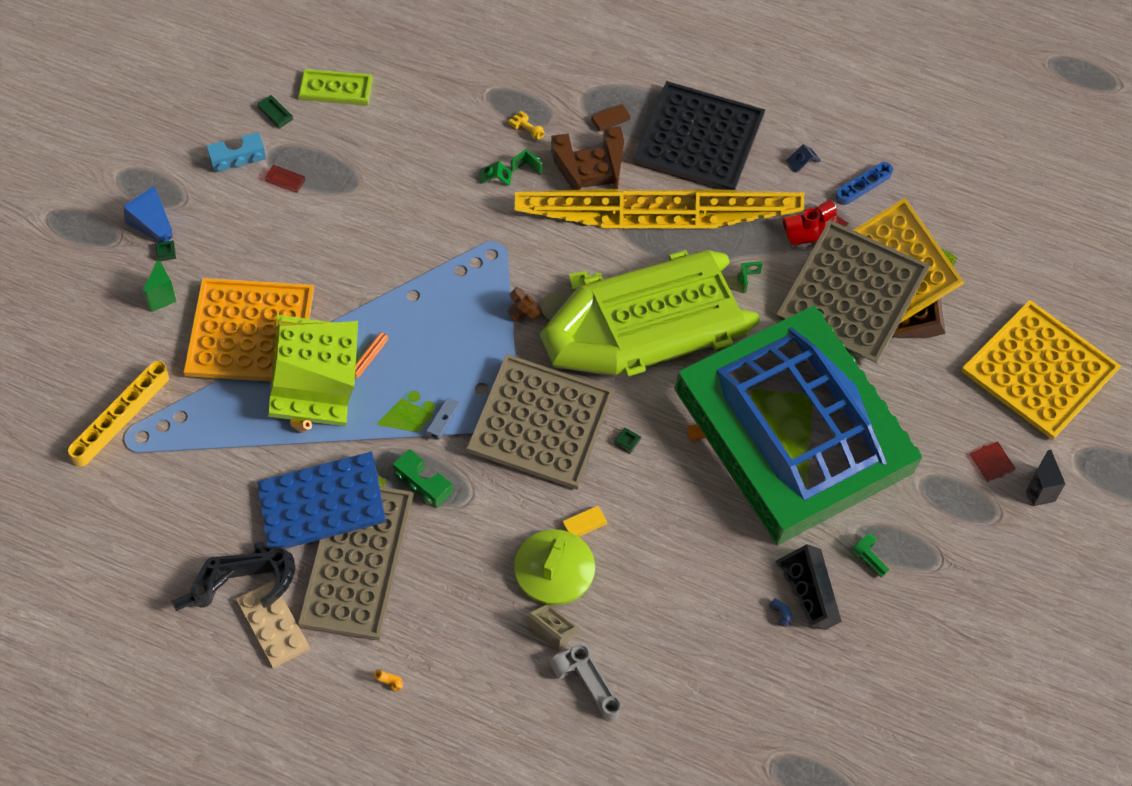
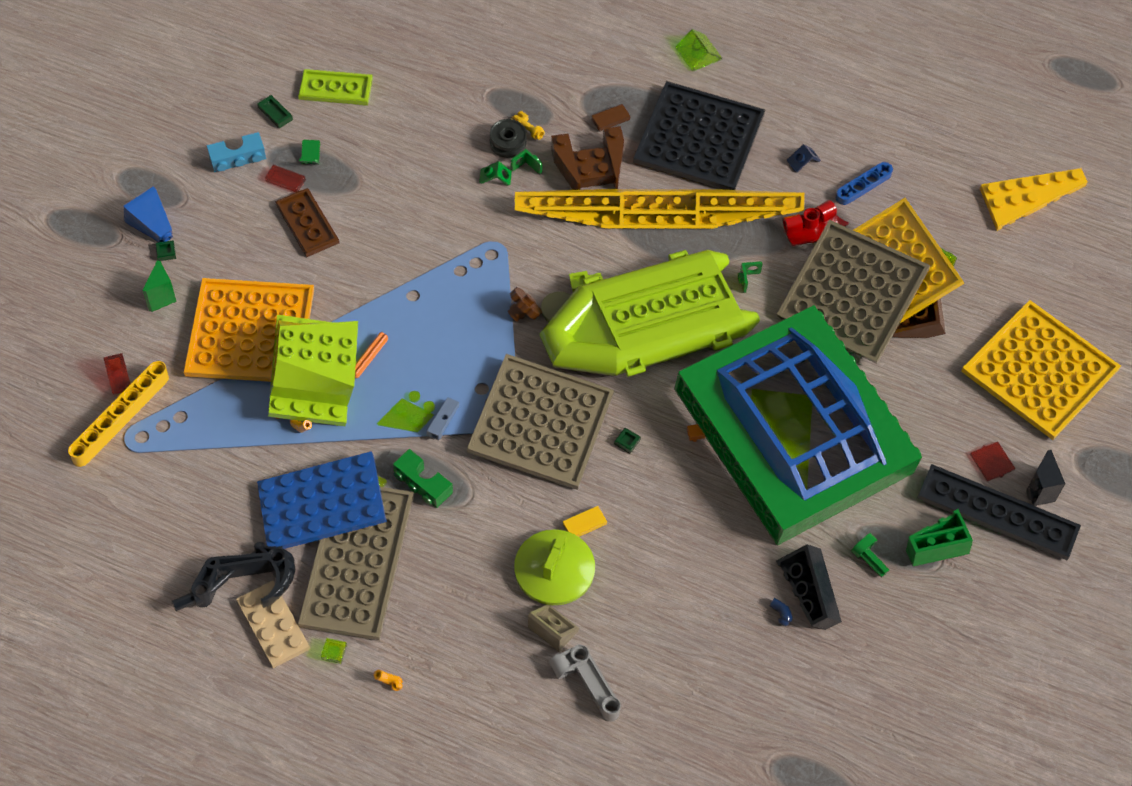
none -> clear red slope [103,353,131,395]
none -> reddish brown tile [275,188,340,258]
none -> green bracket [299,140,320,165]
none -> clear neon green plate [321,638,347,664]
none -> pearl dark grey wheel [489,119,527,158]
none -> clear neon green slope [676,29,722,72]
none -> green wedge [906,509,973,567]
none -> black plate [917,464,1081,560]
none -> yellow wing [980,168,1087,231]

